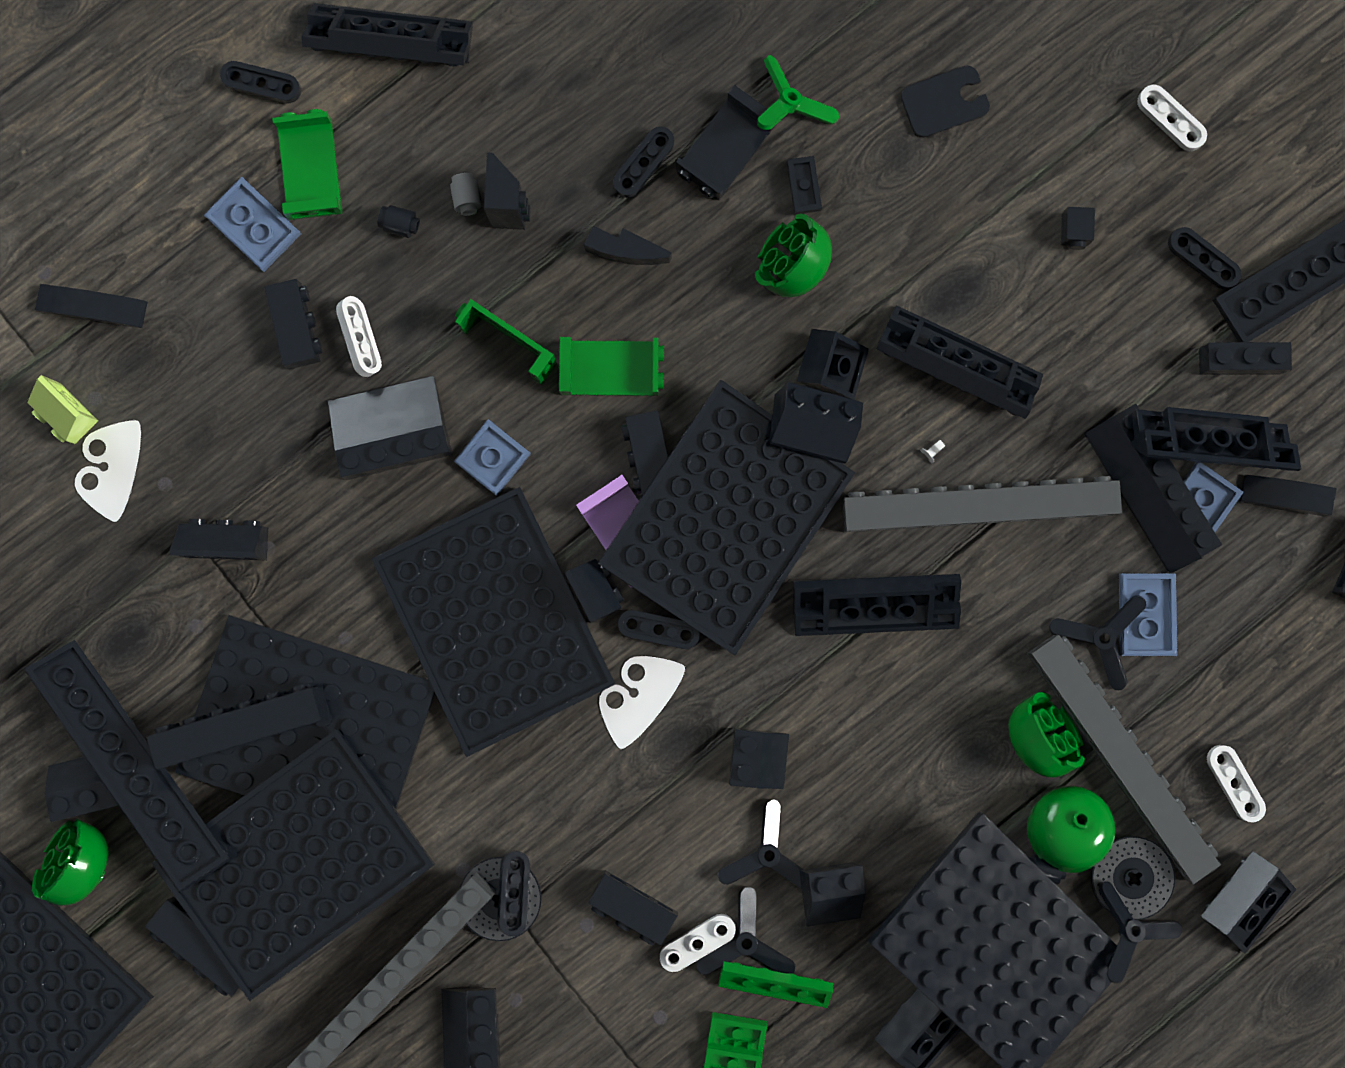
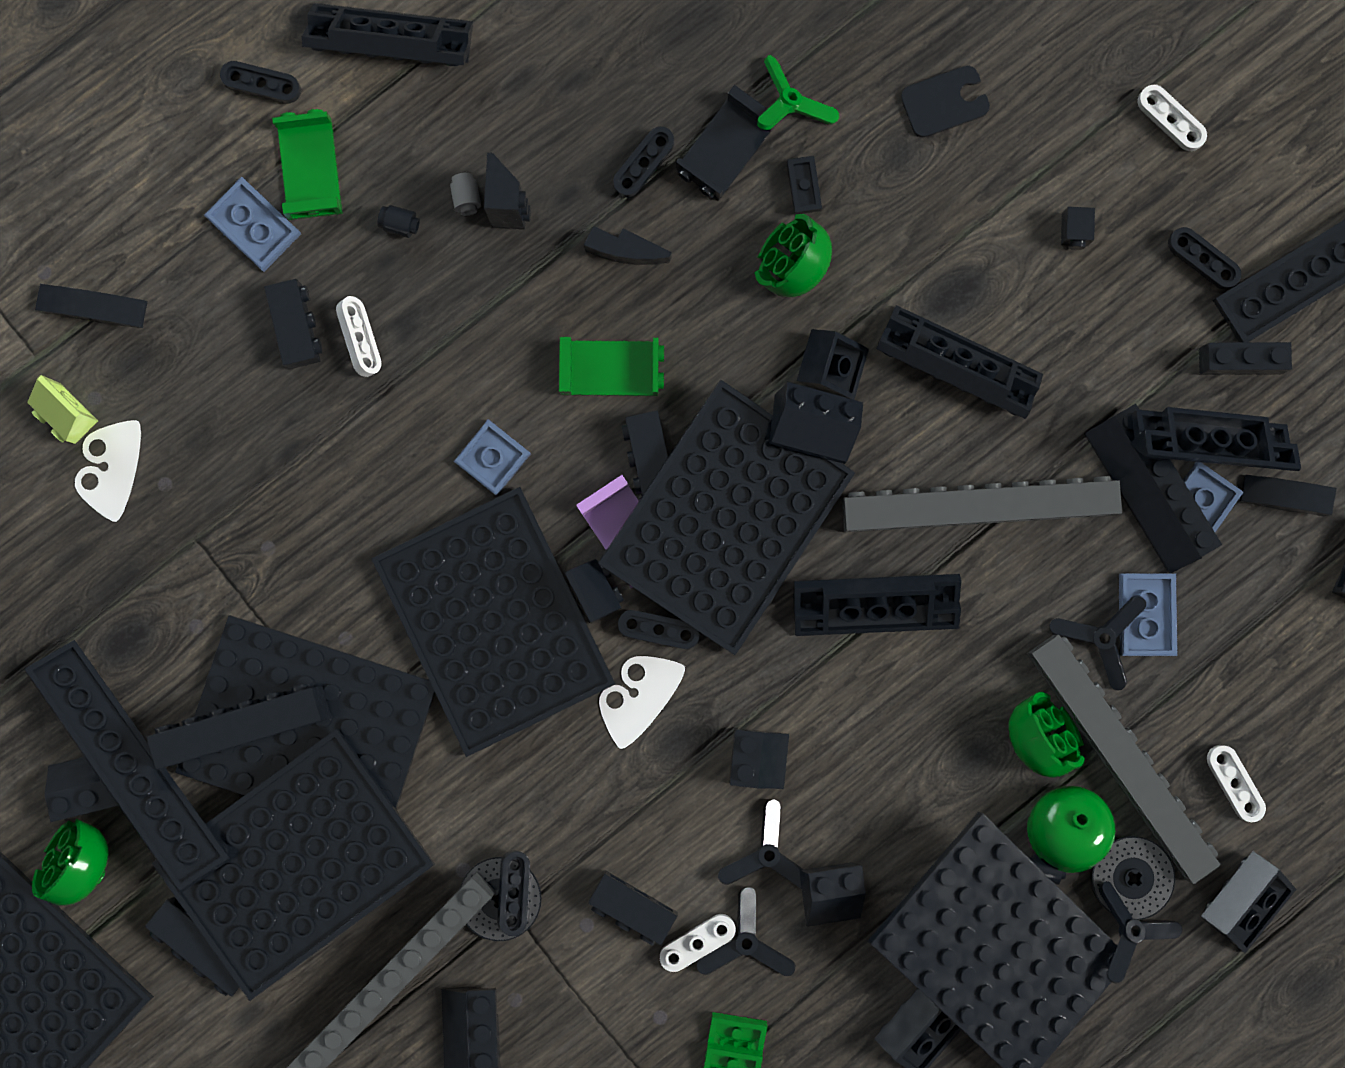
black slope [170,519,268,560] -> none
slope [328,376,453,480] -> none
green panel [455,299,557,385] -> none
green plate [718,961,834,1008] -> none
white piece [920,440,945,464] -> none

